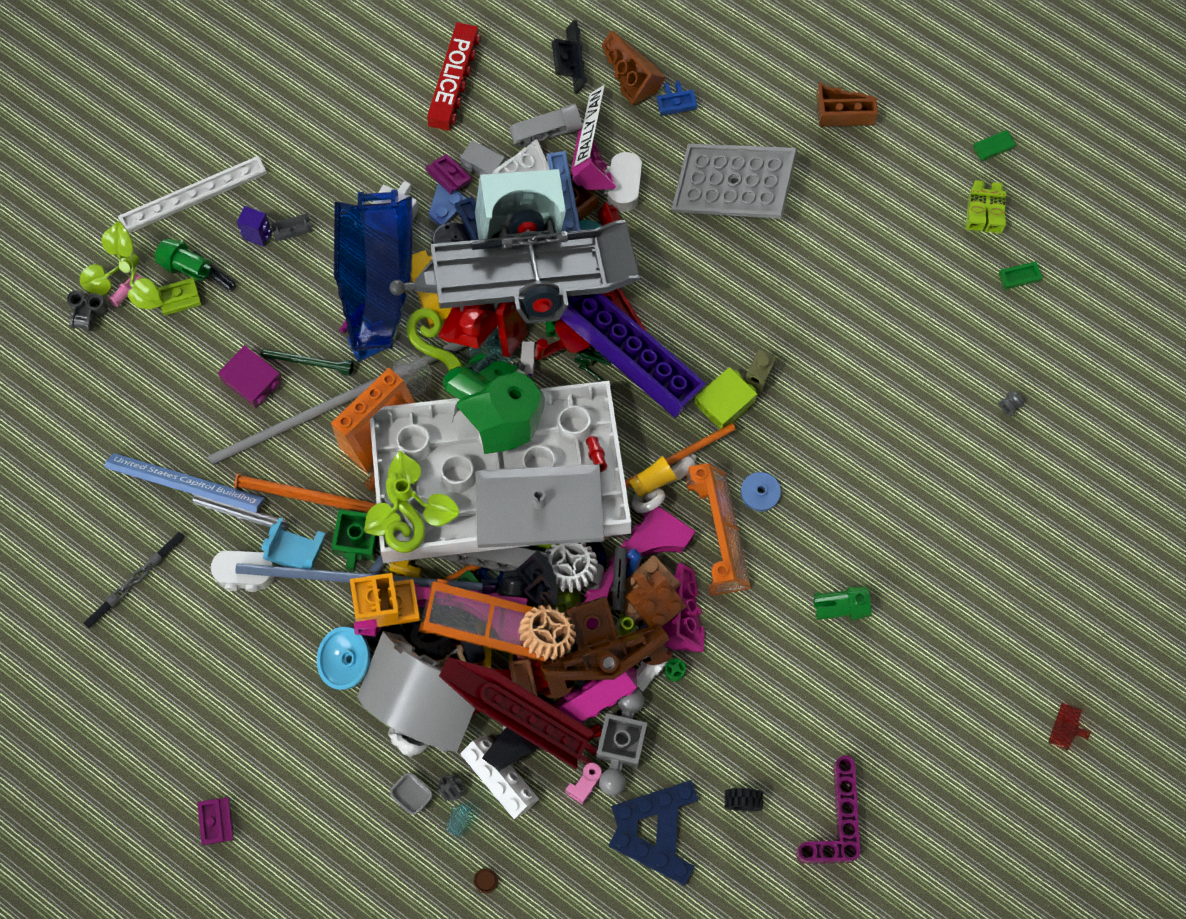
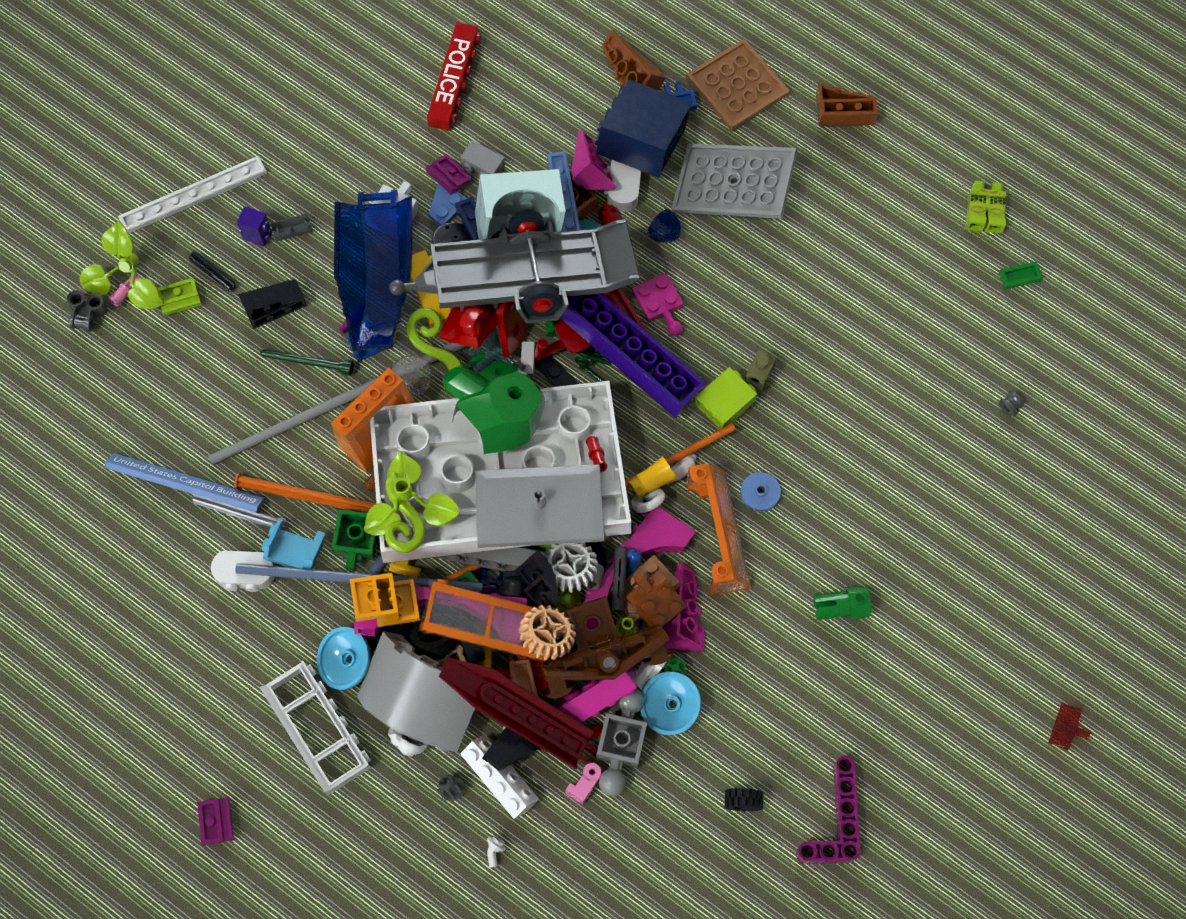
piece [83,532,184,628] -> none
green piece [155,238,211,282] -> none
magenta brick [218,345,282,408] -> none
light grey piece [390,773,432,815] -> none
clear light blue brick [445,804,473,837] -> none
piece [471,230,596,250] -> none
reddish brown piece [473,868,498,894] -> none
white wing [493,139,549,174] -> none
light grey beam [509,104,583,148] -> none
black bracket [551,20,587,94] -> none
white sticker [574,84,605,167] -> none
dark blue plate [608,780,698,886] -> none
green tile [973,130,1016,162] -> none
none -> black wedge [238,279,307,329]
none -> white window [259,661,371,796]
none -> white plate [487,836,506,867]
none -> black piece [535,355,579,387]
none -> dark blue brick [595,79,691,177]
none -> dark pink plate [632,273,684,336]
none -> medium azure dish [640,672,701,735]
none -> clear blue helmet [647,209,681,243]
none -> medium nougat plate [686,38,790,131]

